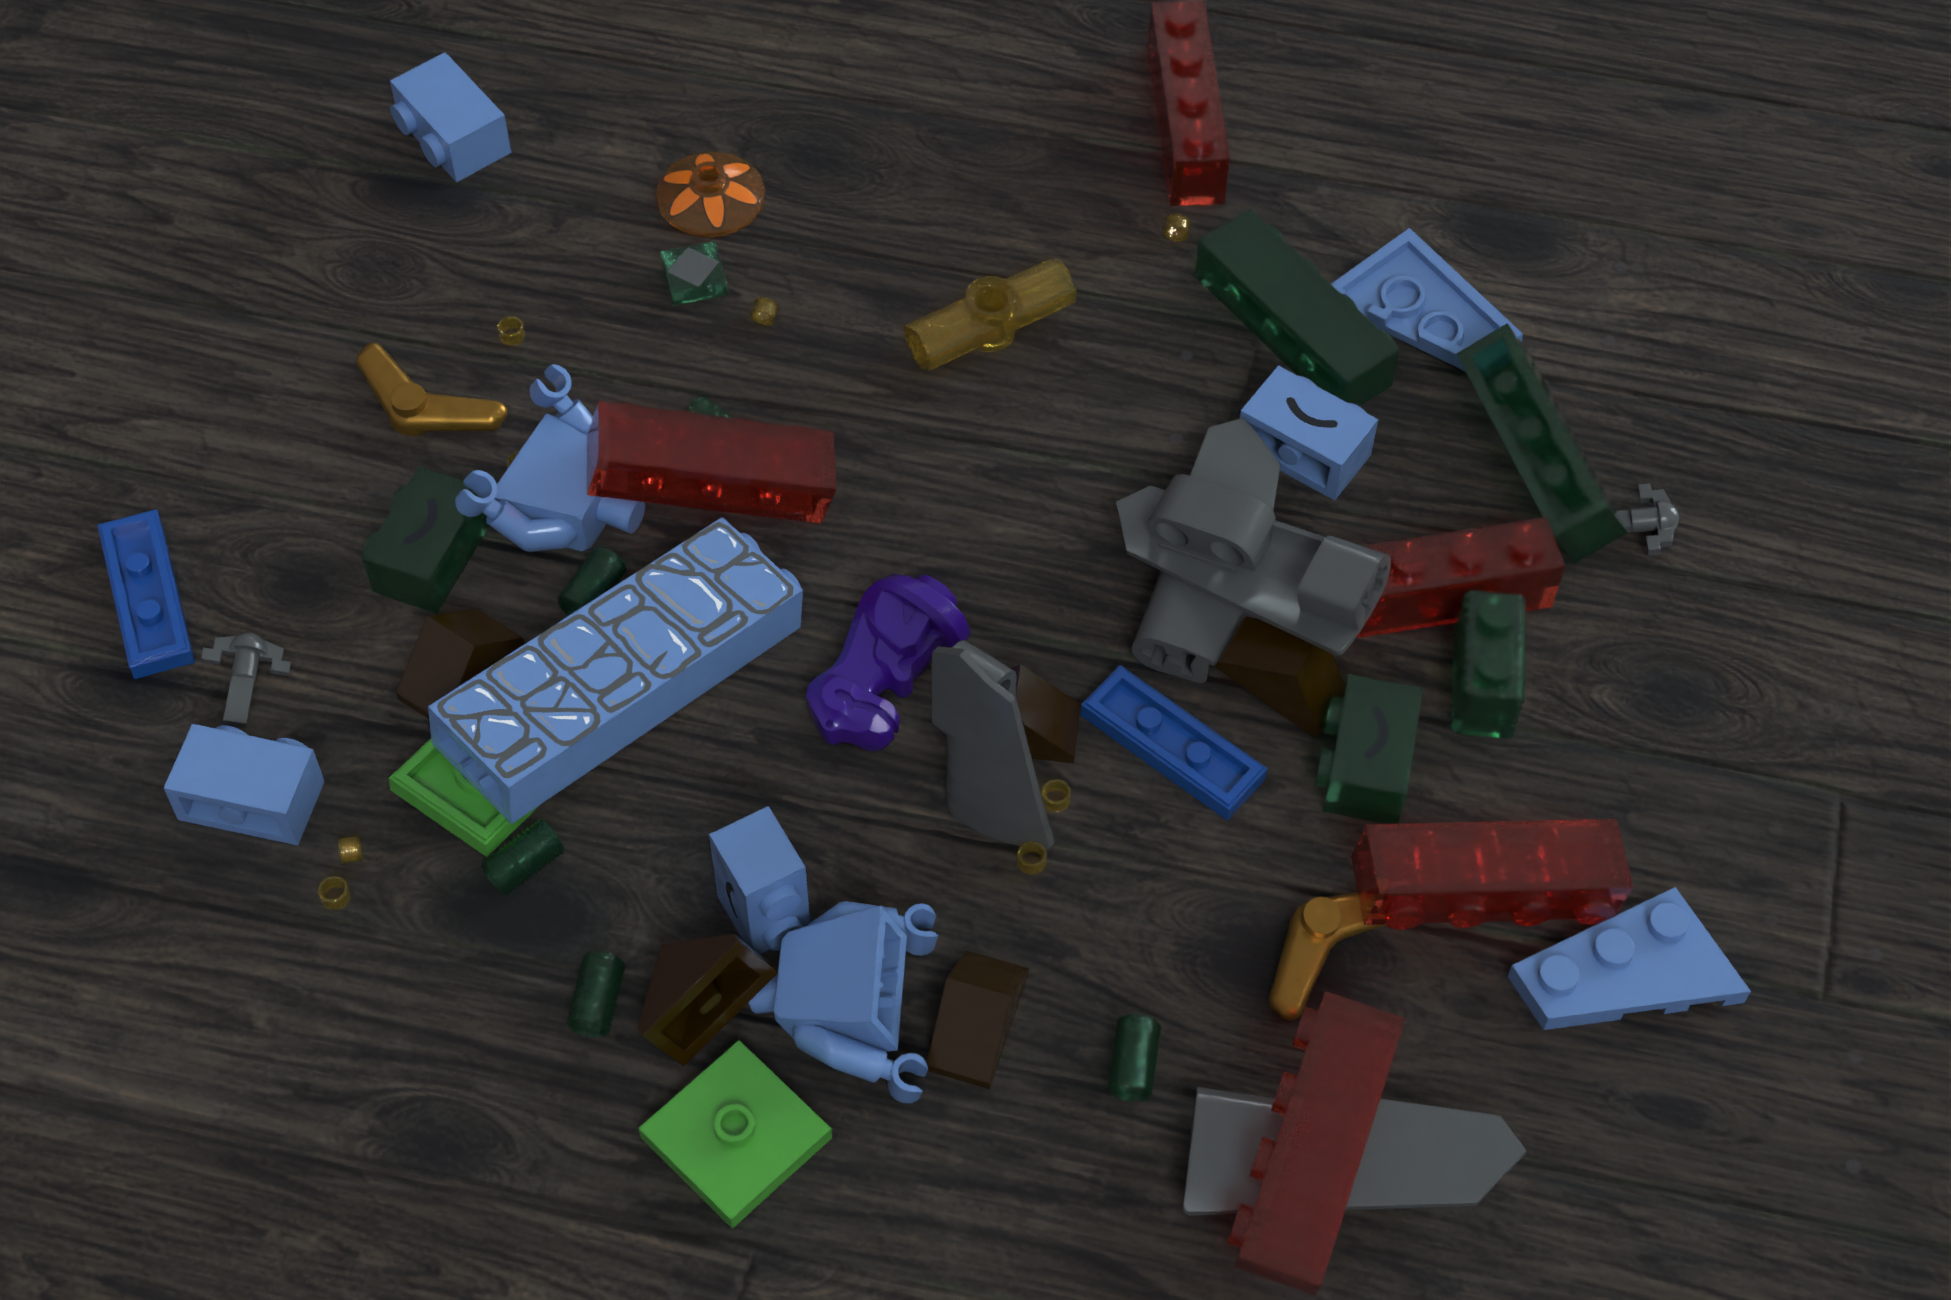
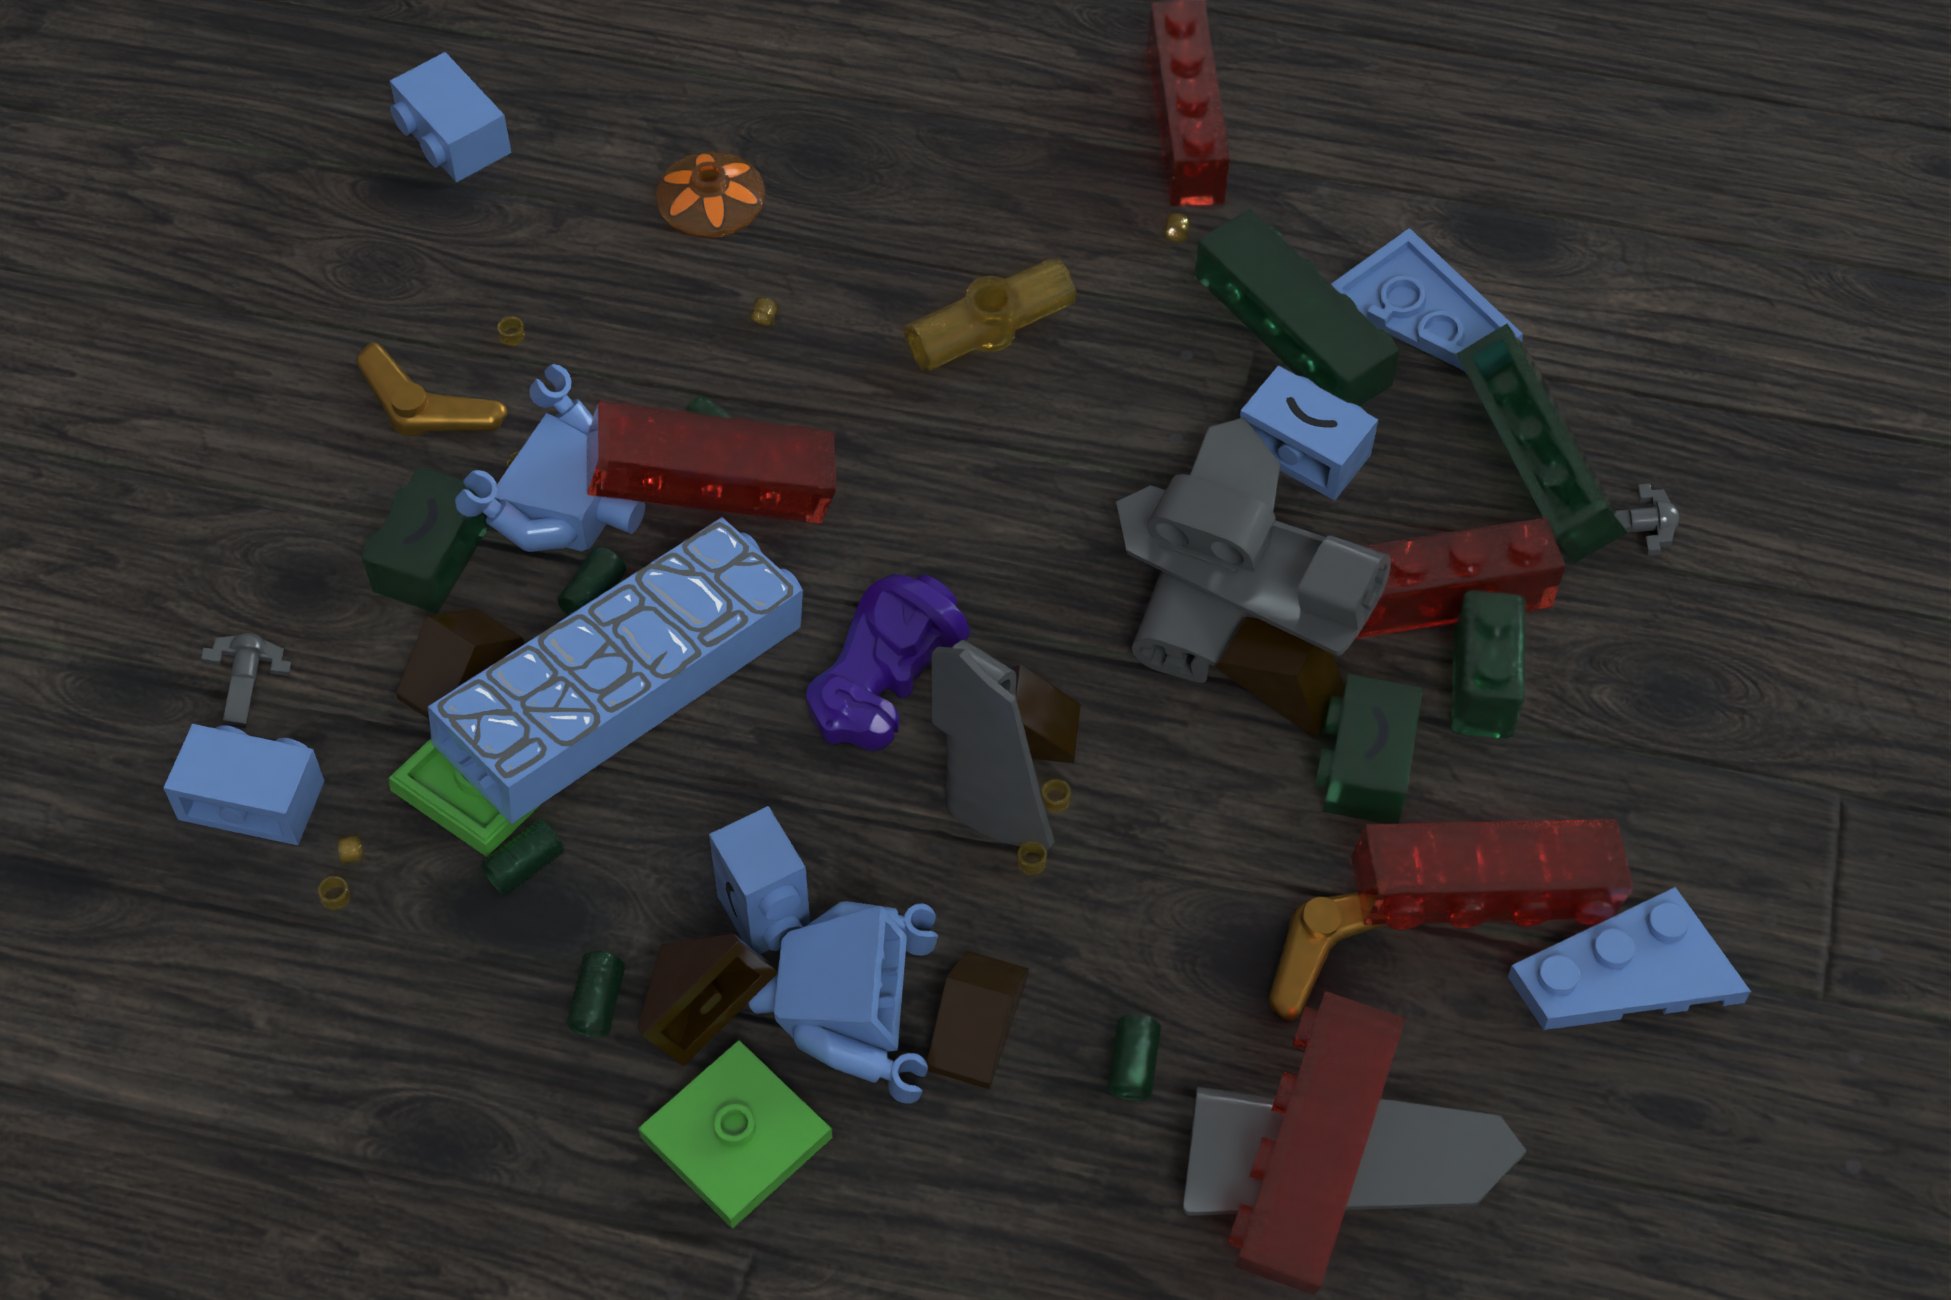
blue tile [97,509,196,679] -> none
clear green tile [660,241,728,306] -> none
blue tile [1080,665,1268,821] -> none

